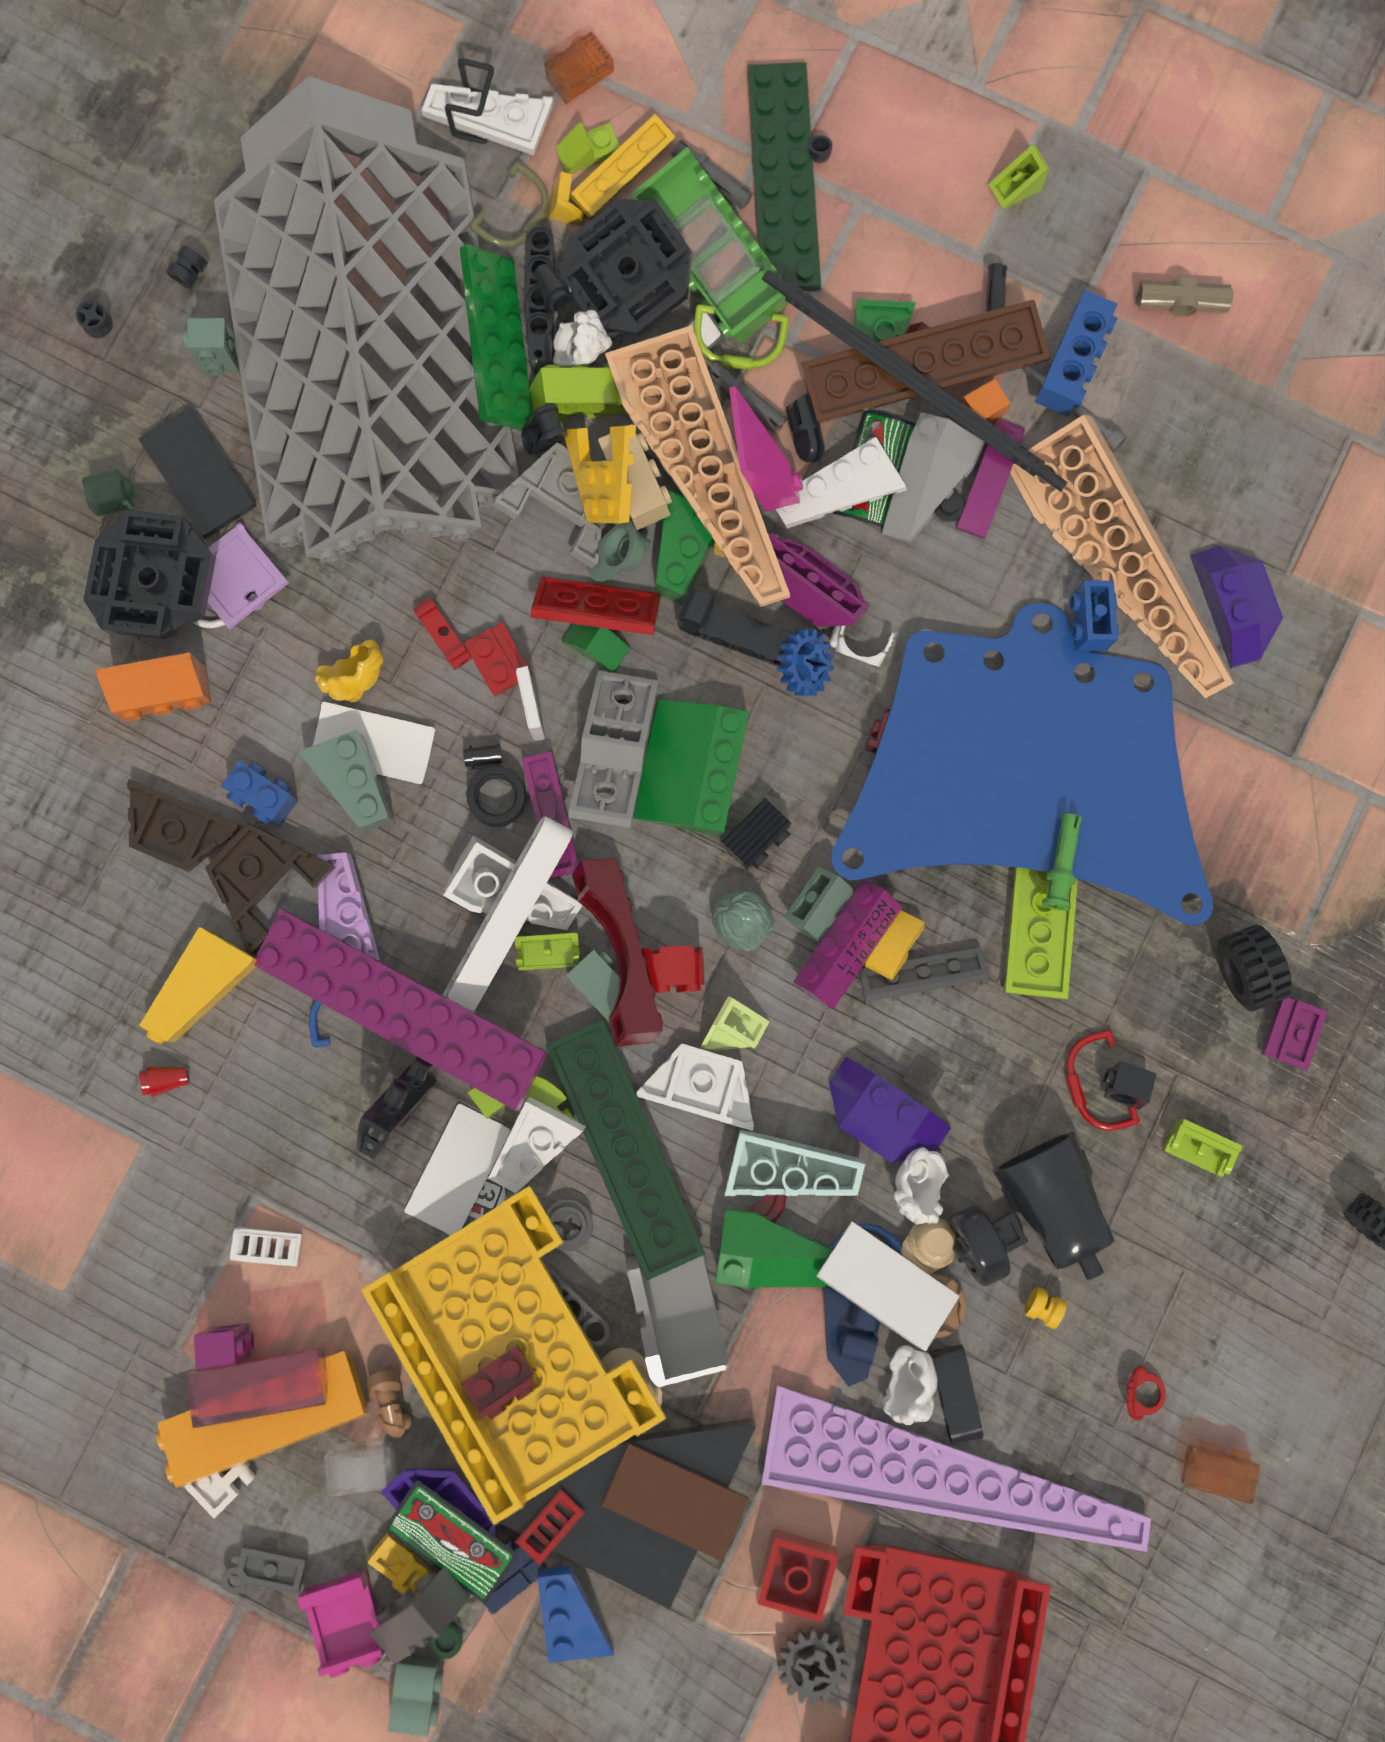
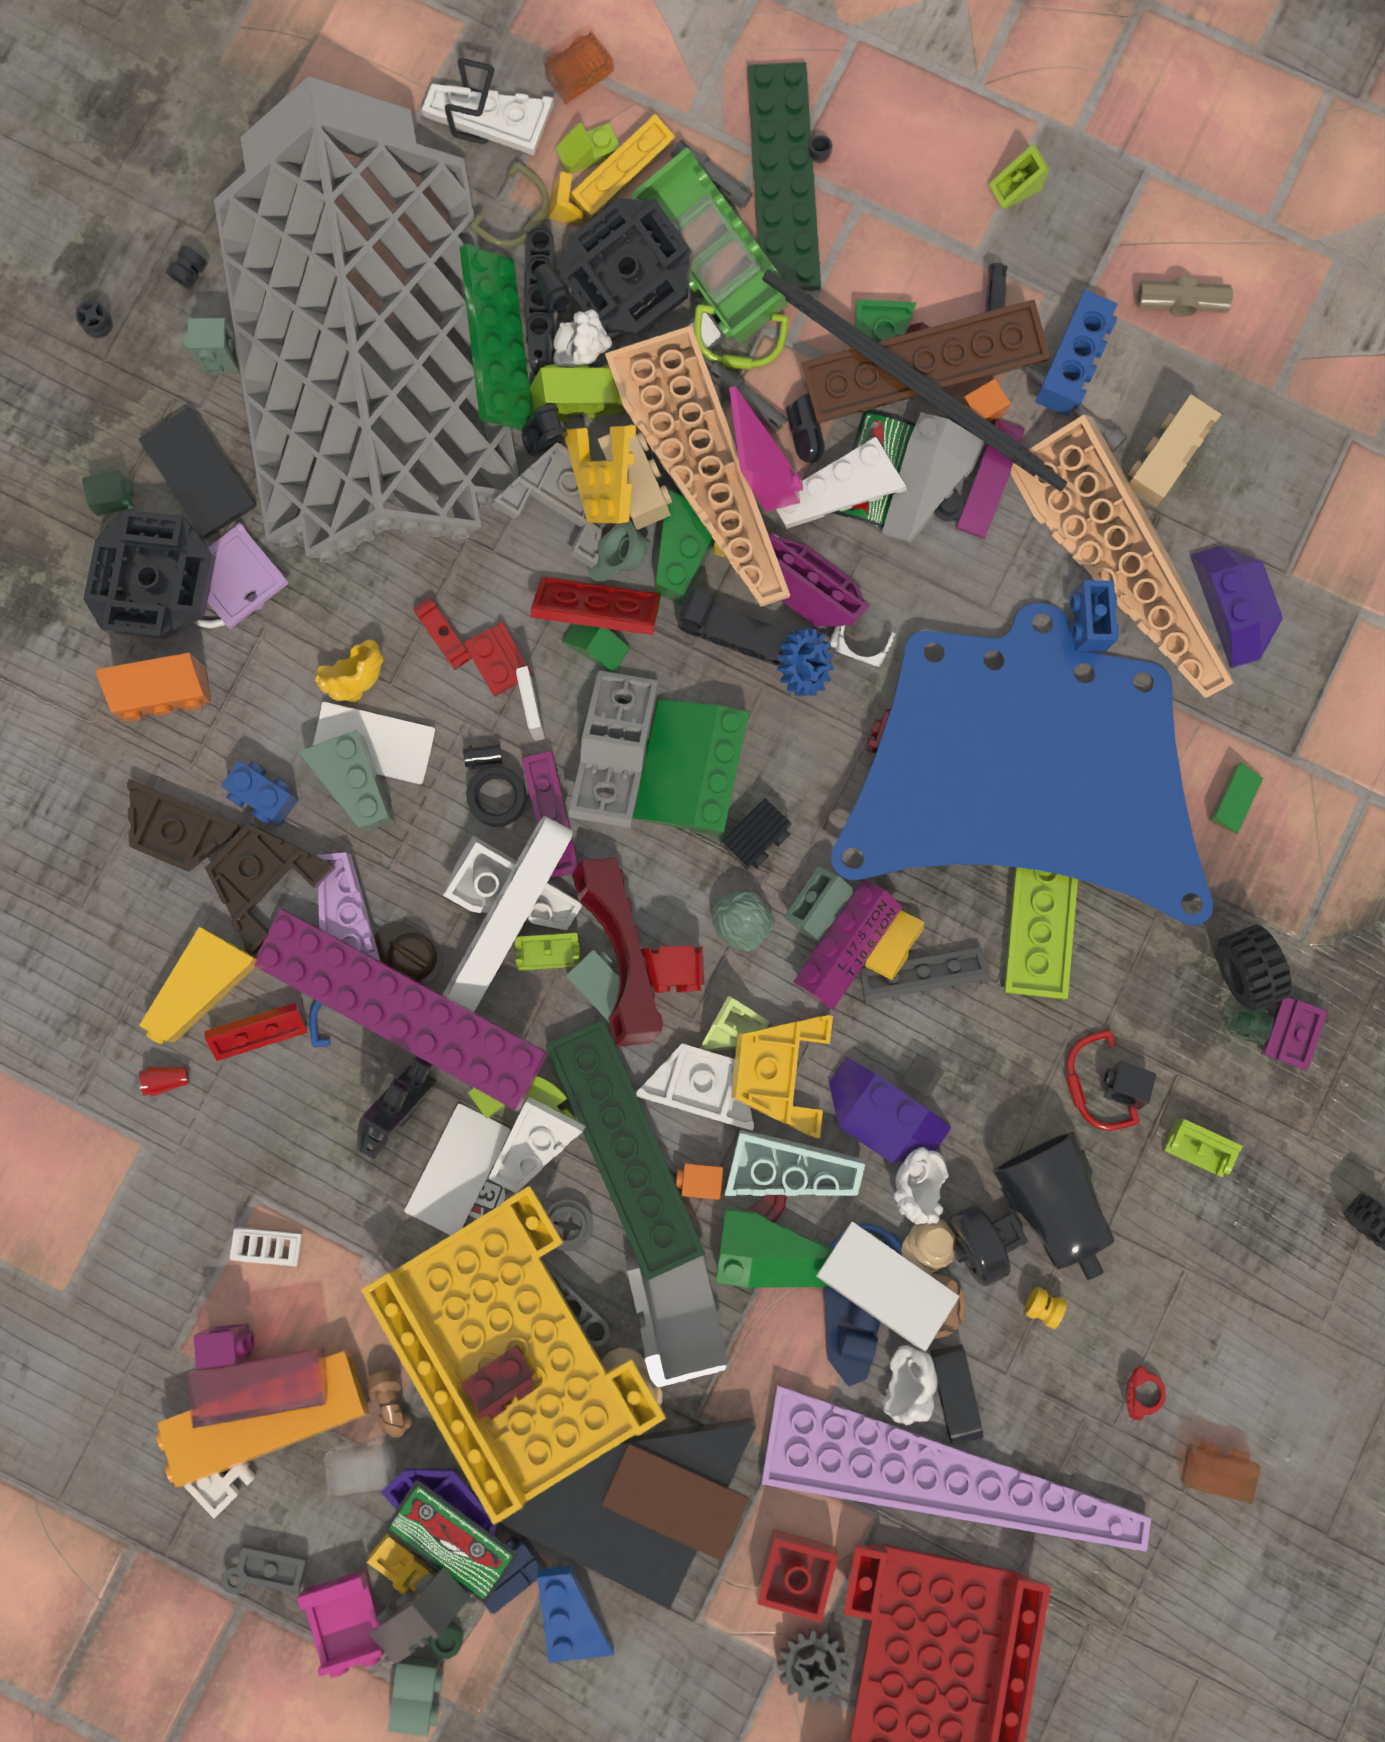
red slope [514,1489,584,1565] -> none
bright green pin [1042,813,1082,911] -> none
none -> red plate [205,1002,308,1061]
none -> dark brown piece [374,922,443,984]
none -> orange brick [676,1163,723,1200]
none -> yellow wing [731,1015,833,1138]
none -> tan wedge [1127,394,1222,508]
none -> green slope [1209,763,1263,834]
none -> clear green piece [1228,1009,1275,1045]

